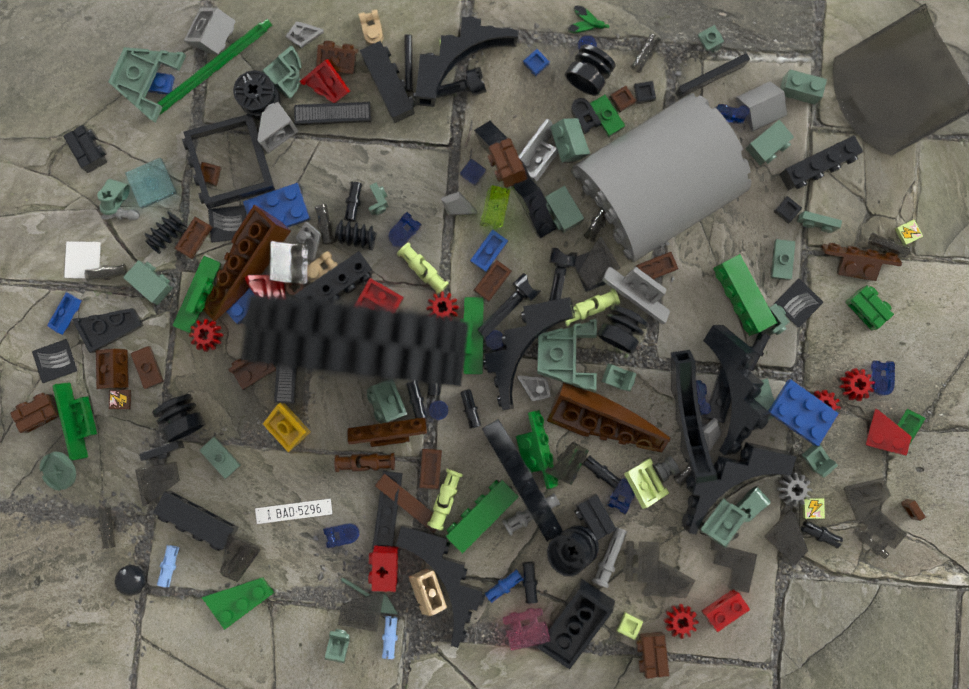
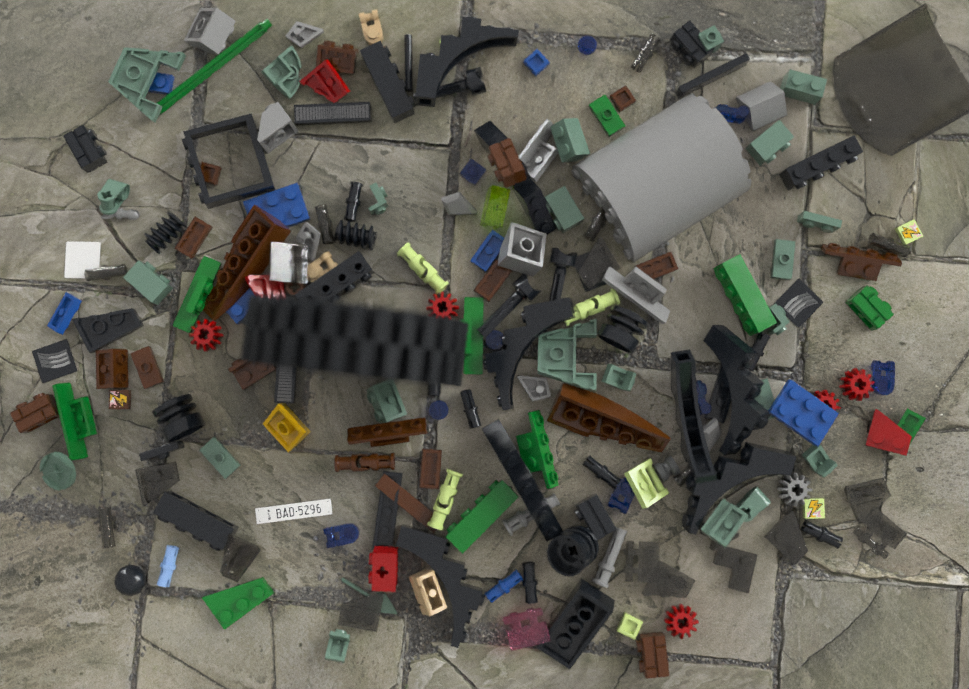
clear light blue plate [125,158,177,209] -> none
black sticker [208,205,246,243] -> none
black wheel [233,70,281,120] -> none
red wing [356,278,404,310] -> none
light blue pin [382,616,398,659] -> none
clear blue plate [388,212,422,247] -> none
black pin [406,382,427,419] -> none
clear smoke wing [545,442,589,485] -> none
black wheel [565,44,616,96] -> none
green piece [568,5,609,33] -> none
black plate [571,98,601,134] -> none
black tile [633,81,656,104] -> none
red brick [701,589,750,632] -> none
black tile [774,196,802,224] -> none
reddish brown tile [901,499,926,521] -> none
none -> light grey slope [498,222,547,277]
none -> black brick [670,21,714,68]

